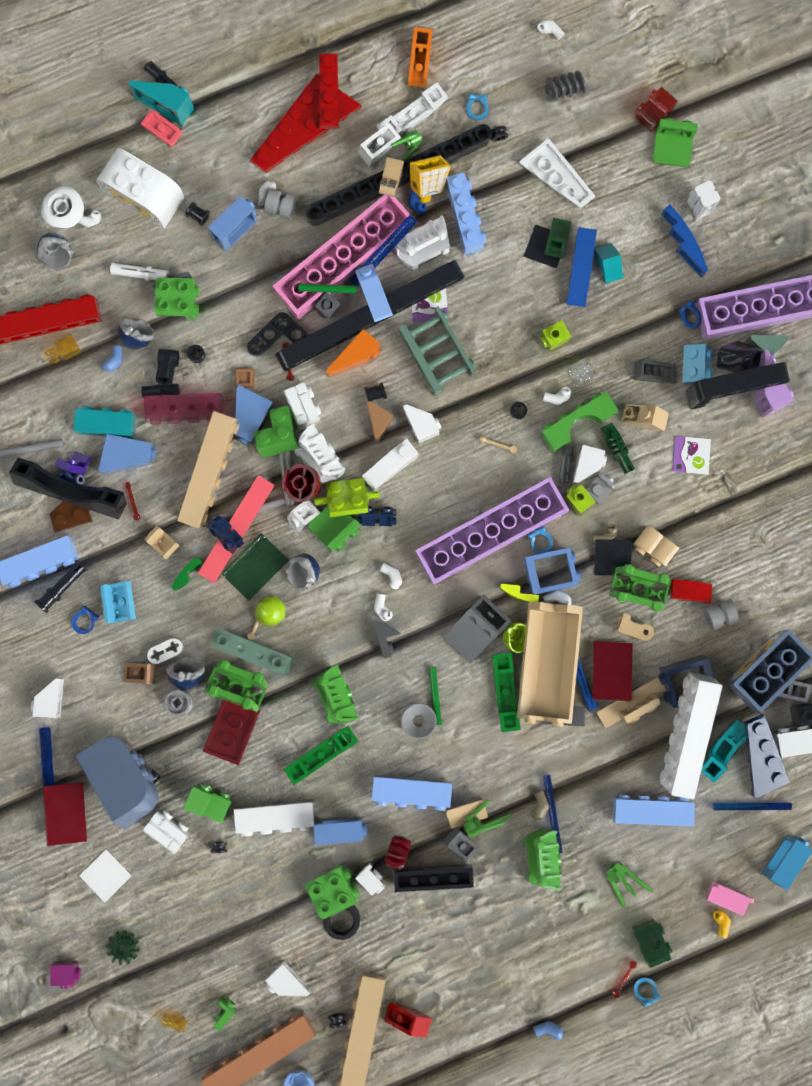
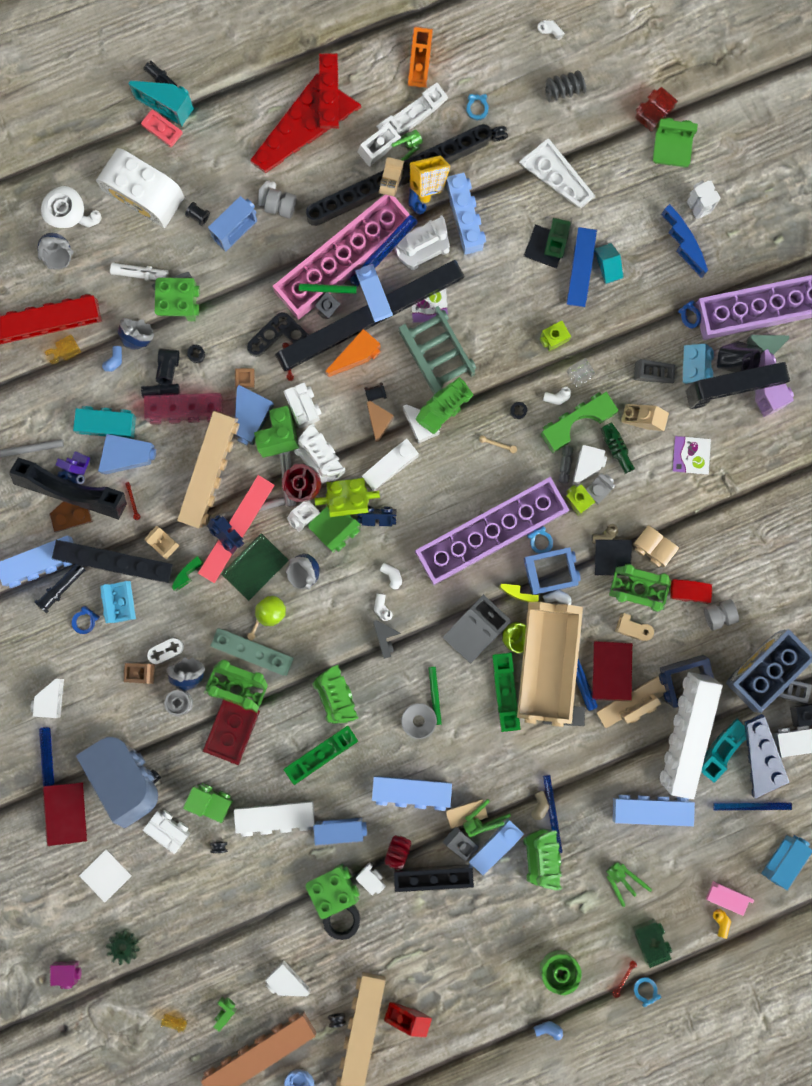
none -> black brick [52,540,173,584]
none -> bright green piece [415,377,473,434]
none -> light blue slope [469,818,524,875]
none -> bright green brick [540,950,582,995]

